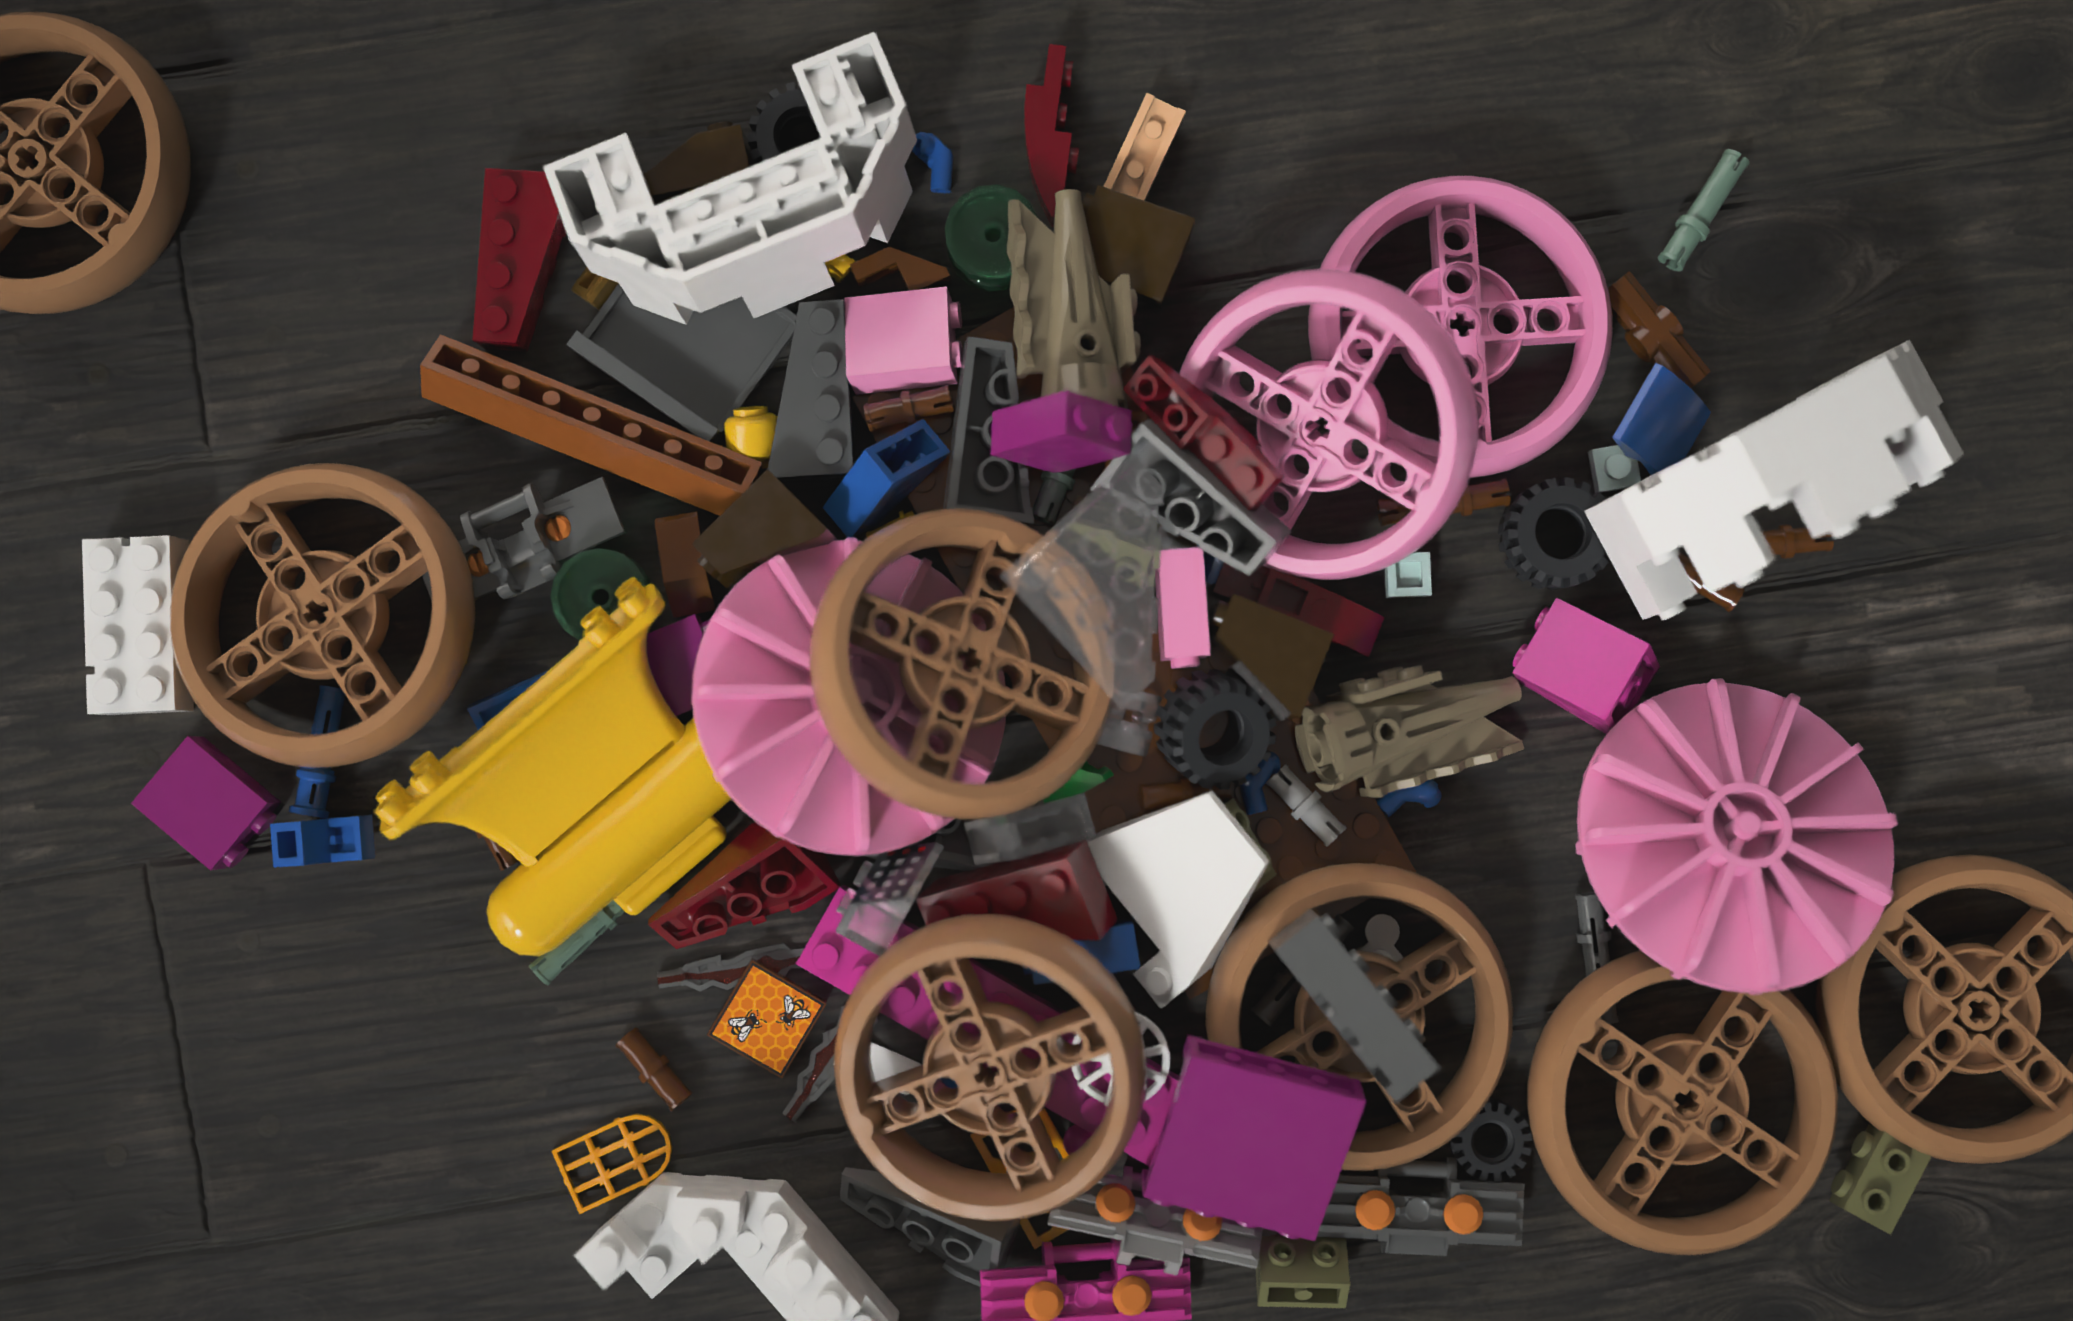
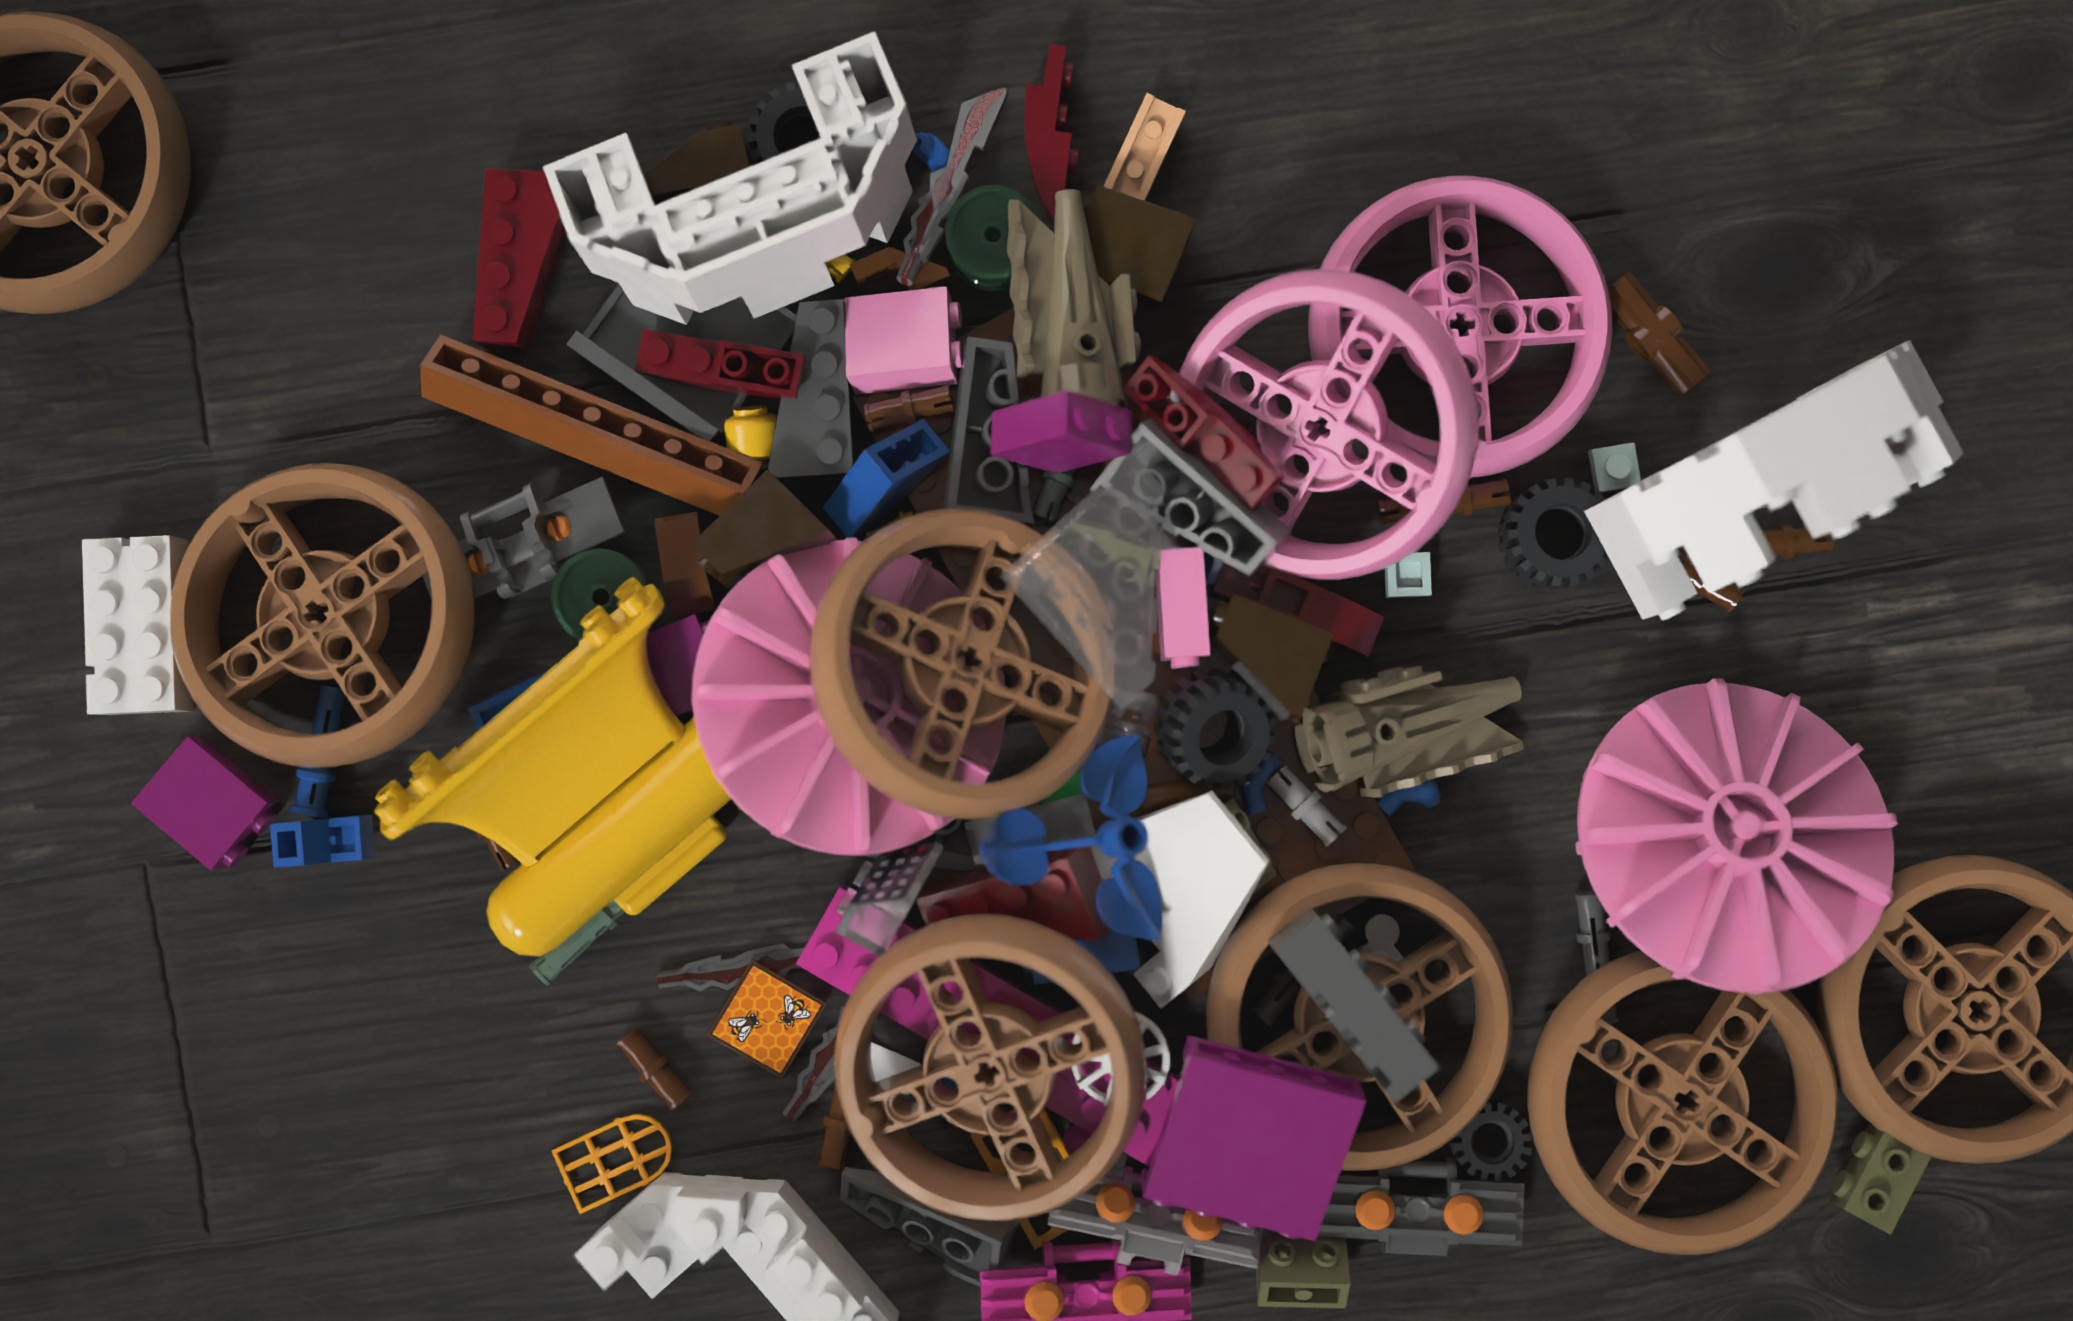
pearl gold slope [571,267,619,310] -> none
dark red wedge [648,822,840,949] -> none
dark pink slope [1513,598,1660,734] -> none
blue slope [1612,363,1711,475] -> none
sand green pin [1658,149,1749,271] -> none
none -> dark red slope [634,329,806,399]
none -> reddish brown pin [817,1085,851,1170]
none -> dark grey sword [896,88,1007,286]
none -> blue plant [980,735,1162,941]

